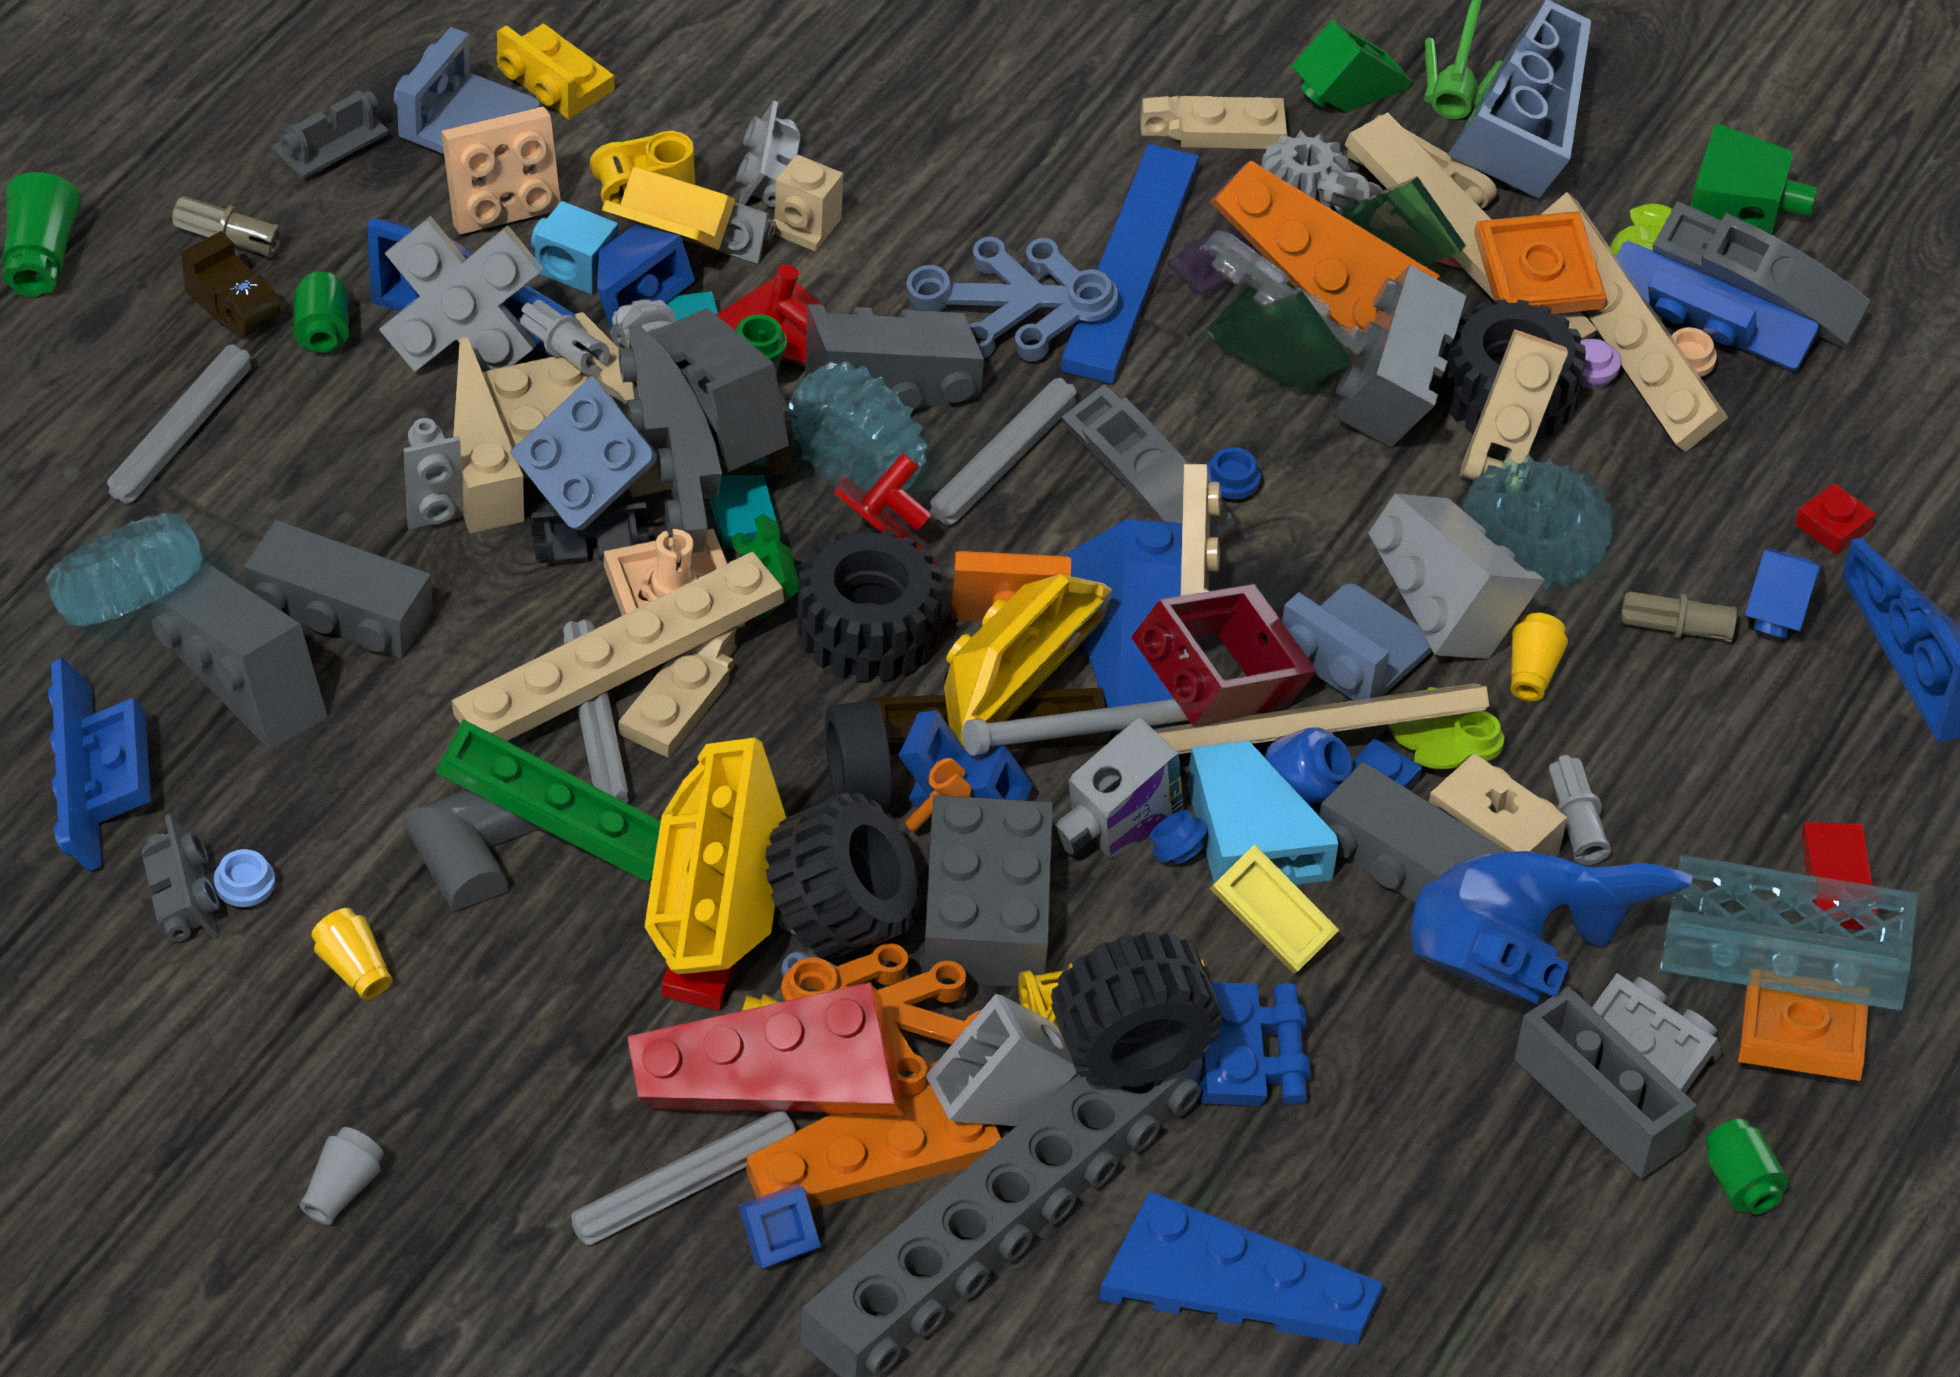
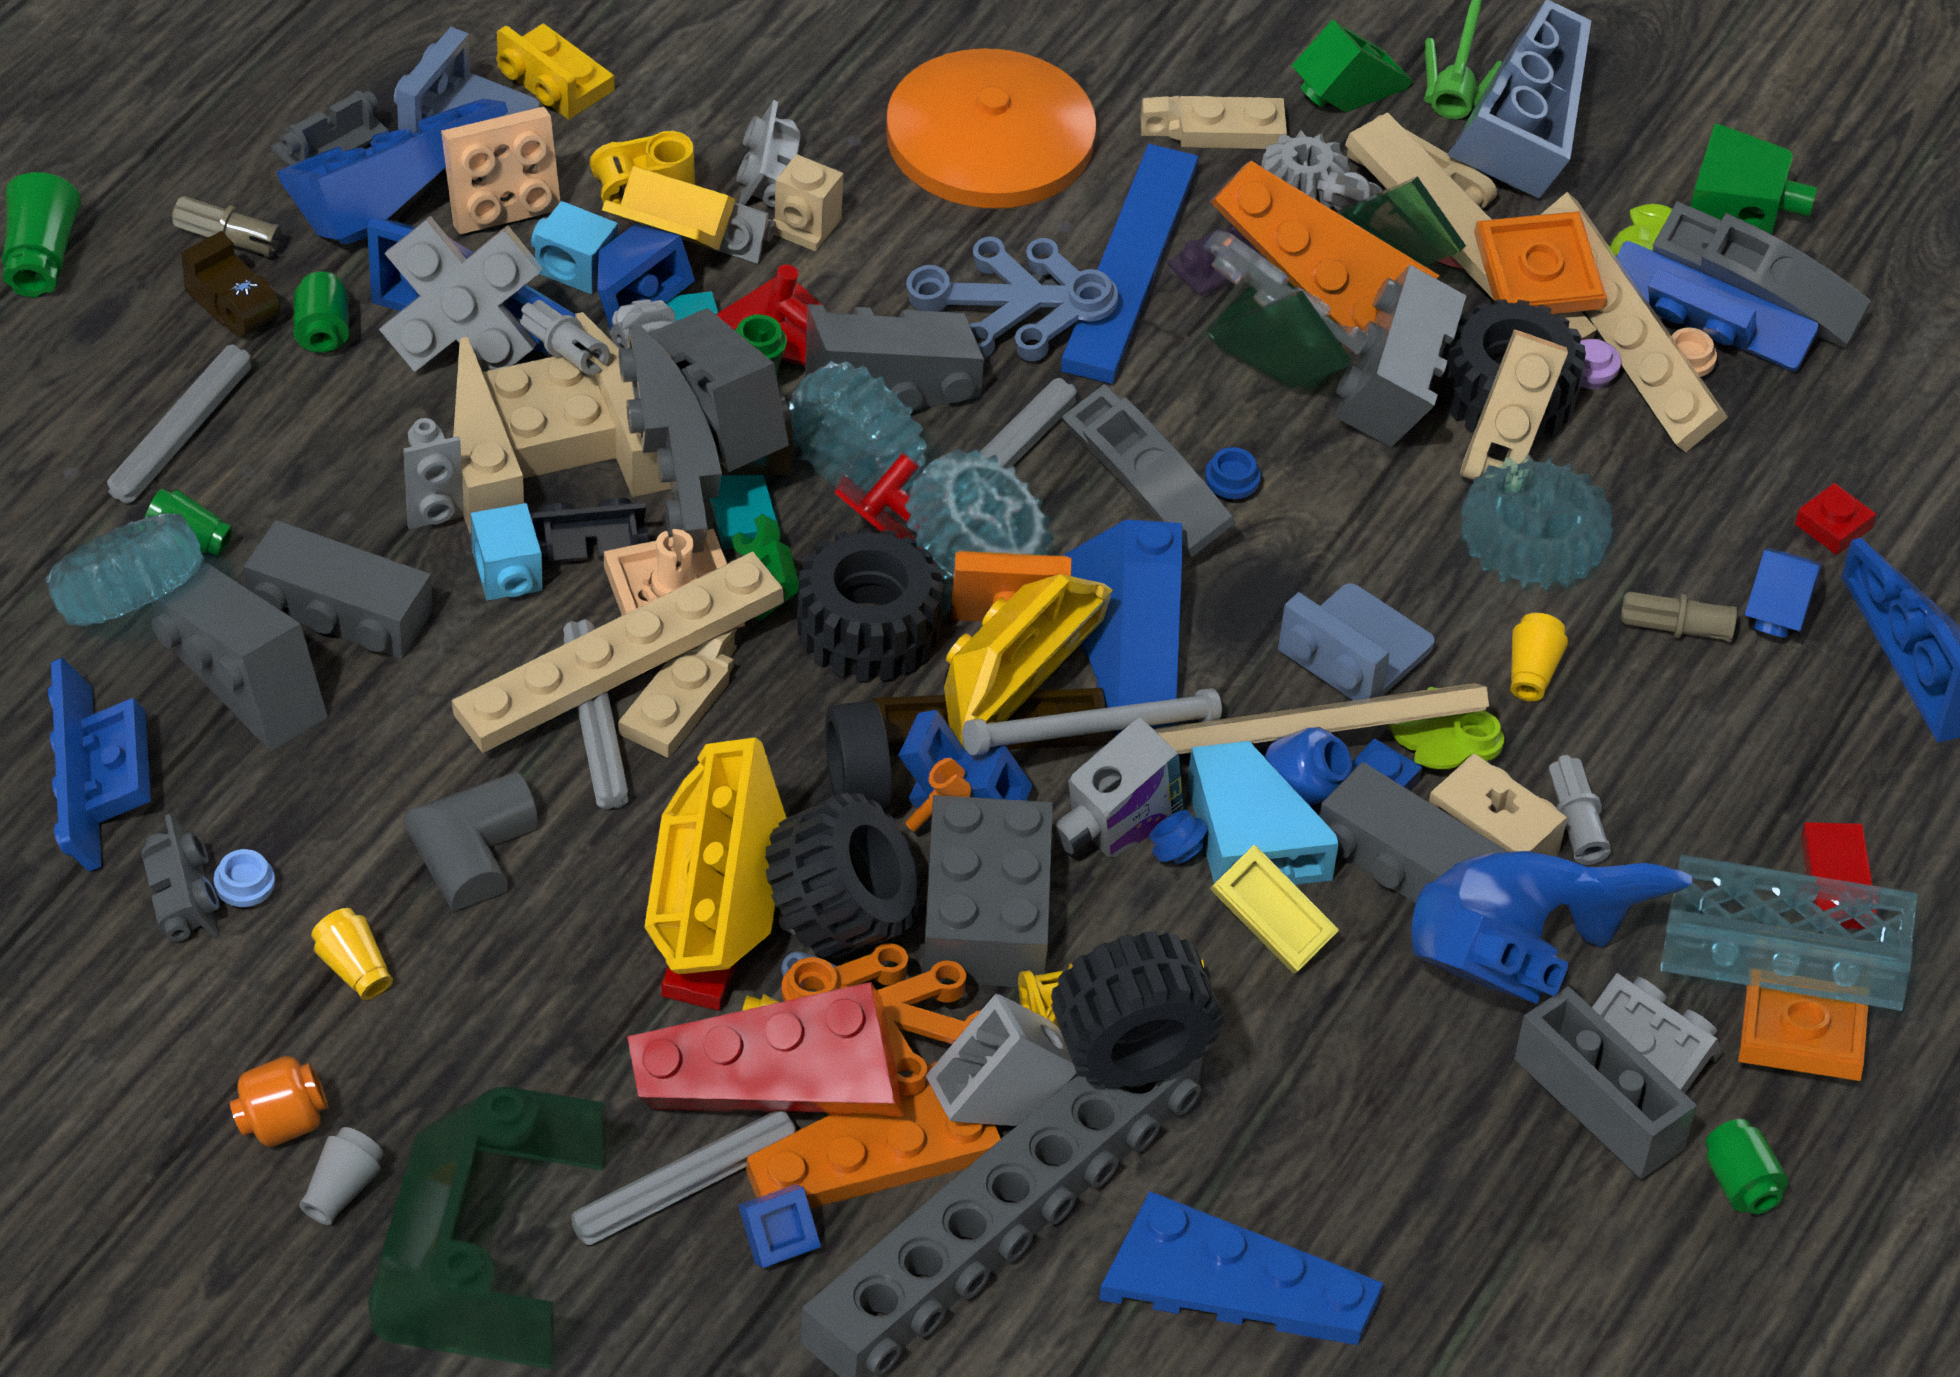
green tile [435,719,661,882] -> none
sand blue bracket [510,375,657,530] -> none
dark red window [1131,584,1317,726] -> none
tan plate [1181,464,1221,596] -> none
blue plate [1200,982,1311,1106] -> none
light grey wedge [1368,493,1545,659] -> none
none -> green cone [143,488,233,557]
none -> orange head [230,1056,328,1147]
none -> blue wedge [276,99,508,244]
none -> clear green windscreen [368,1087,605,1369]
none -> medium azure brick [470,503,542,601]
none -> orange dish [886,48,1096,209]
none -> clear light blue gear [904,449,1053,580]

